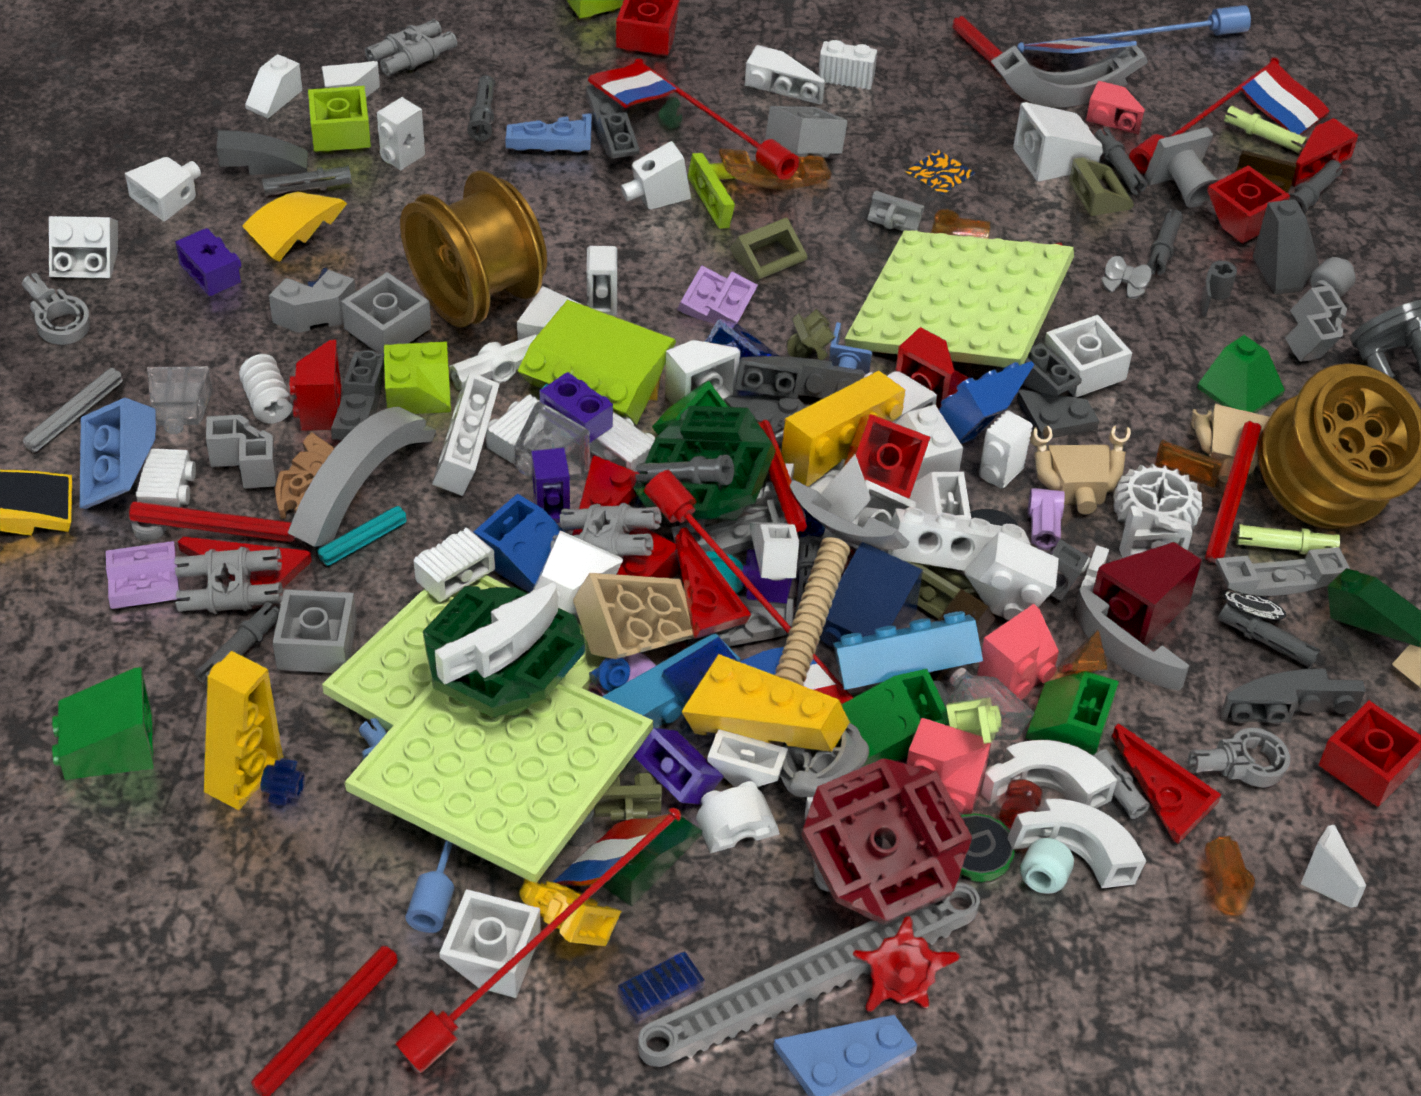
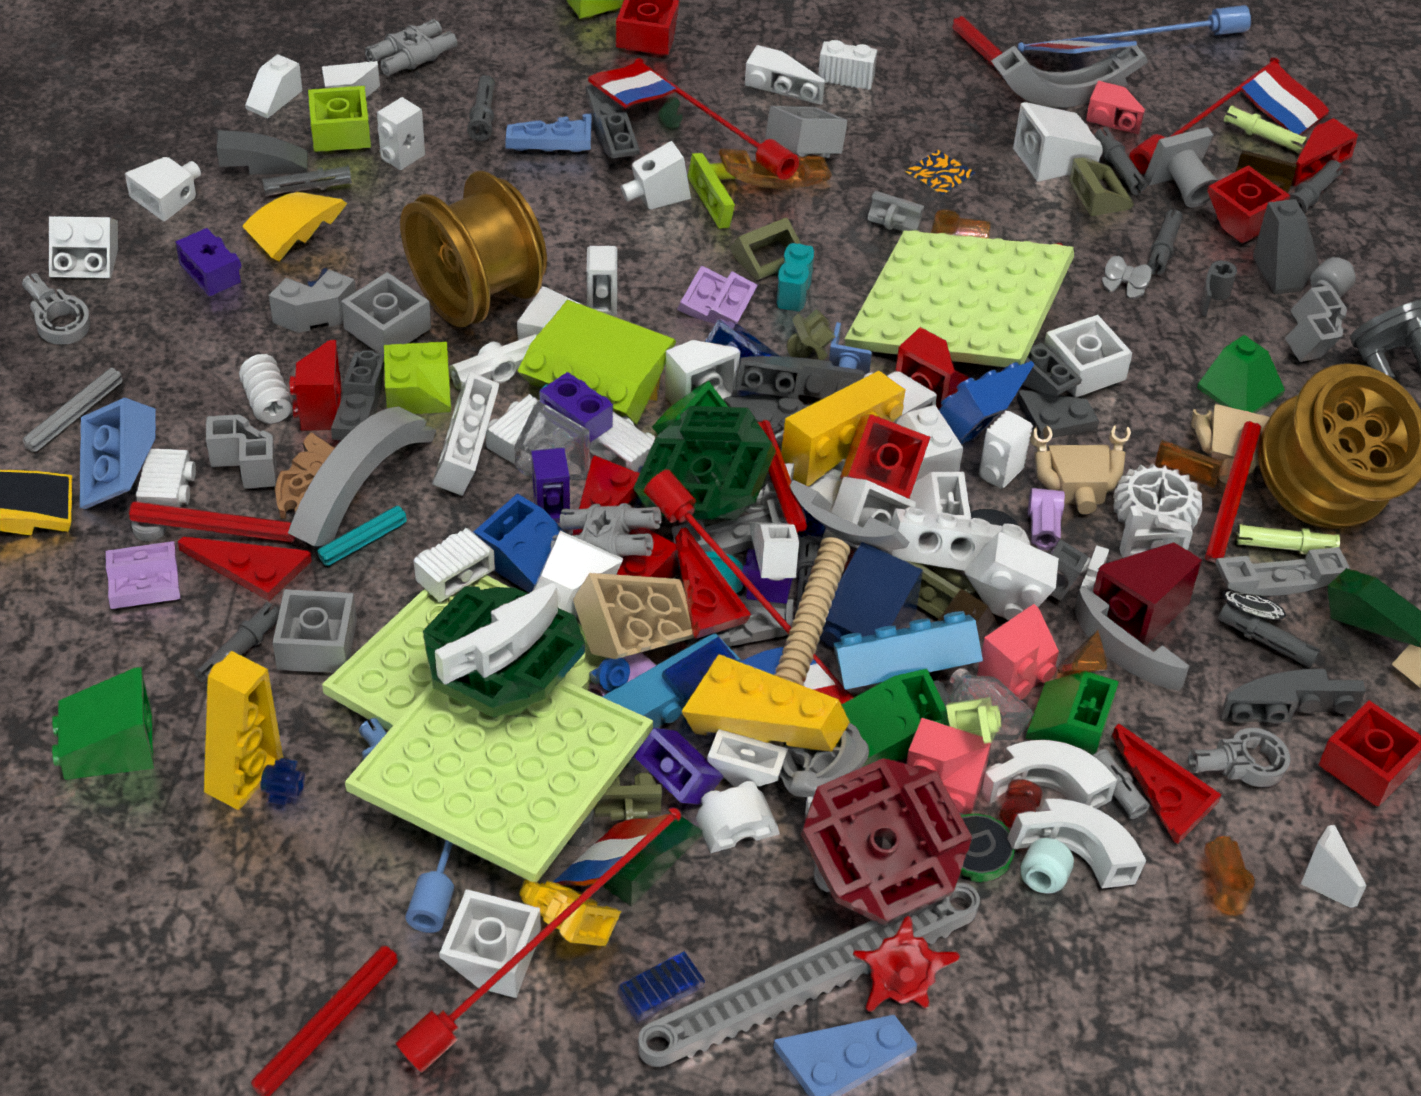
clear torso [147,366,213,434] -> none
light grey pin [174,547,283,614] -> none
dark grey pin [635,455,734,485] -> none
white sticker [821,454,871,522] -> none
none -> teal brick [776,243,814,312]

